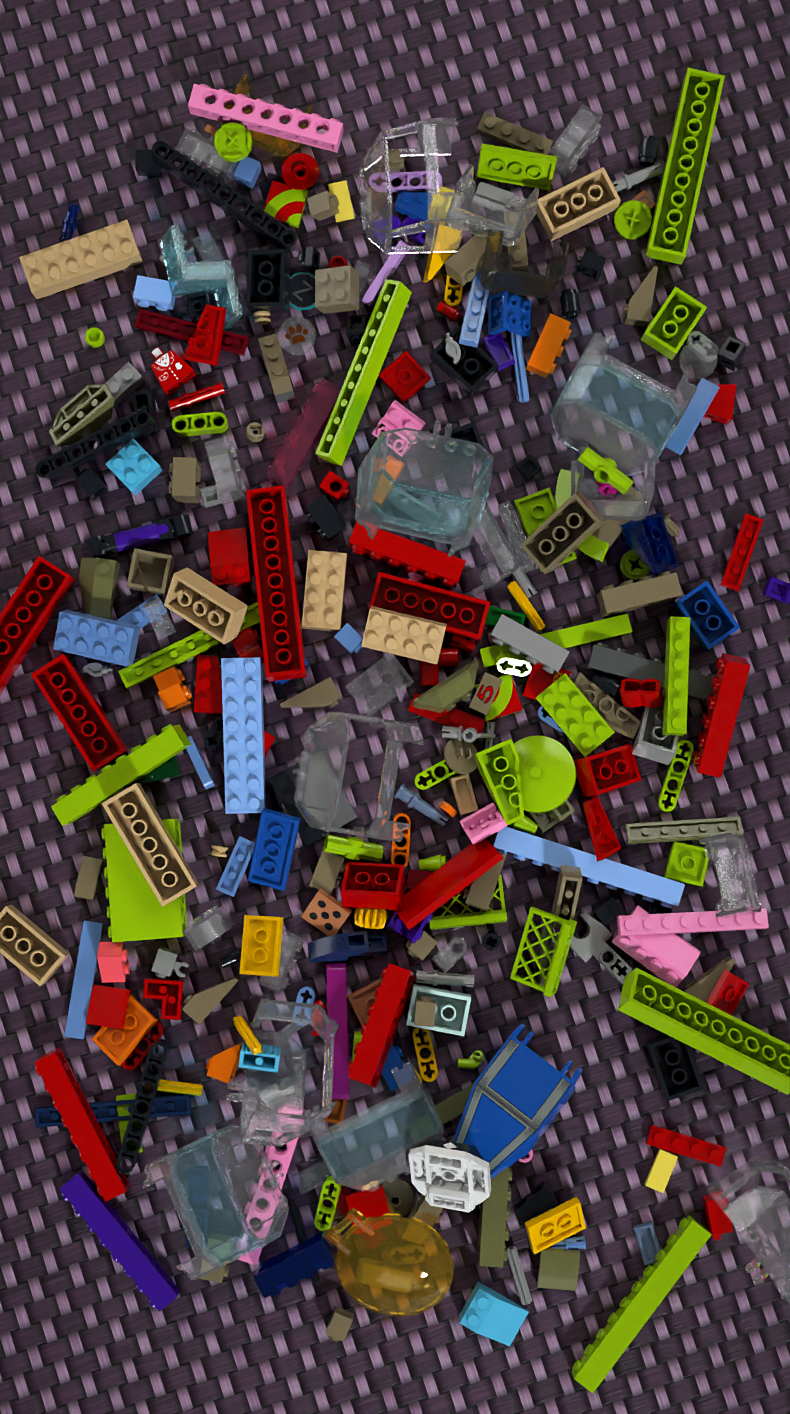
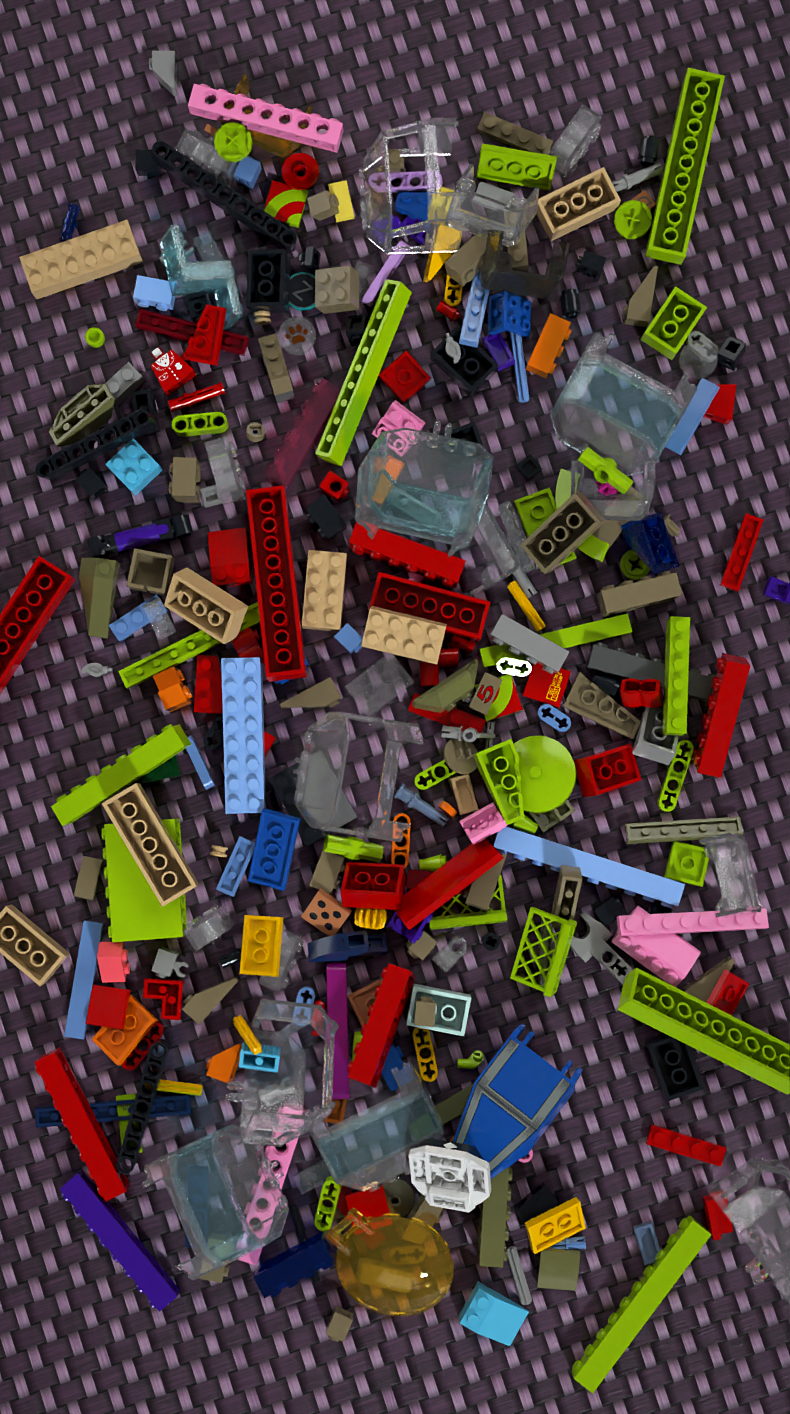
red brick [31,653,130,772] -> none
medium blue brick [53,610,140,667] -> none
red plate [329,256,348,268] -> none
light grey pin [415,970,474,987] -> none
green tile [485,606,526,627] -> none
lime plate [536,673,615,757] -> none
red wing [583,796,621,862] -> none
light yellow tile [644,1148,678,1193] -> none
blue brick [672,581,740,652] -> none
none -> light grey slope [149,51,177,96]

